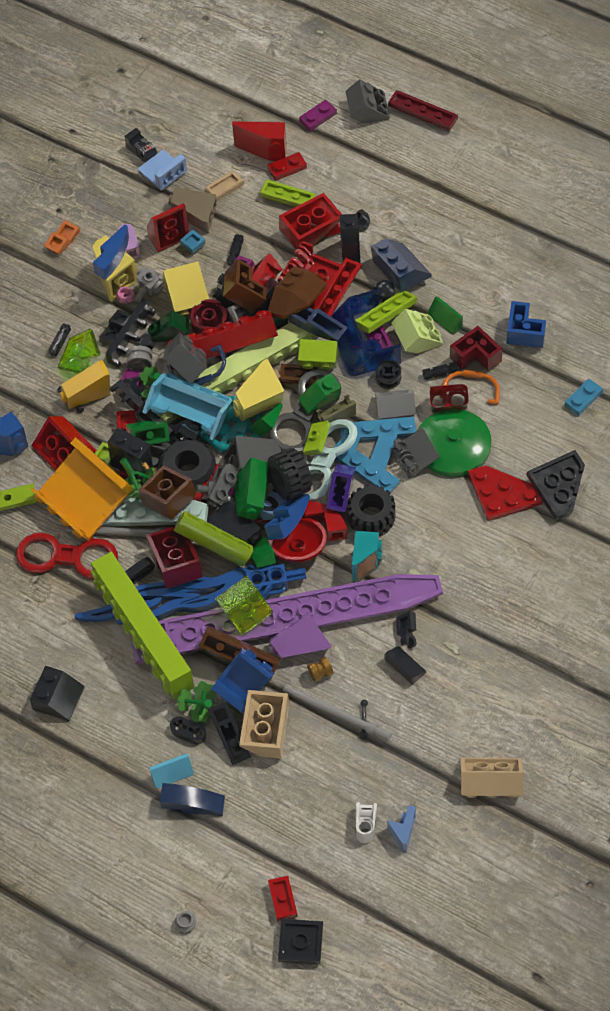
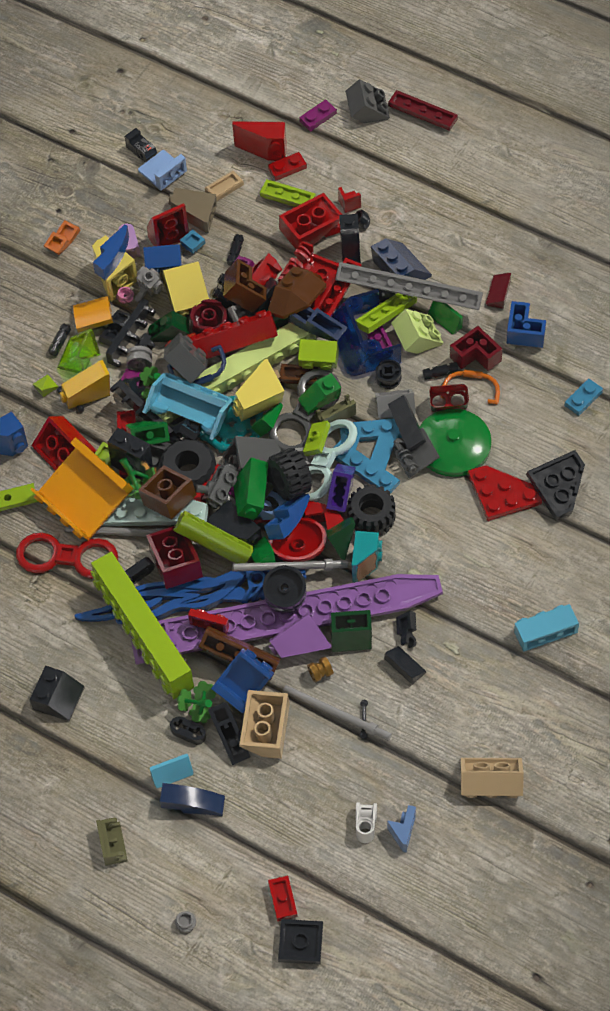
clear neon green slope [215,575,273,635] -> none
none -> lime slope [33,374,58,397]
none -> light orange slope [73,296,113,333]
none -> olive hinge [96,818,128,866]
none -> blue slope [143,244,182,273]
none -> red plate [188,609,229,634]
none -> light grey bar [232,559,348,572]
none -> black wheel [263,565,307,614]
none -> dark green slope [326,517,355,560]
none -> dark green slope [329,610,372,652]
none -> light grey tile [335,262,483,310]
none -> red panel [338,187,361,213]
none -> black tile [388,395,426,451]
none -> dark red slope [486,273,512,309]
none -> medium azure brick [514,604,579,652]

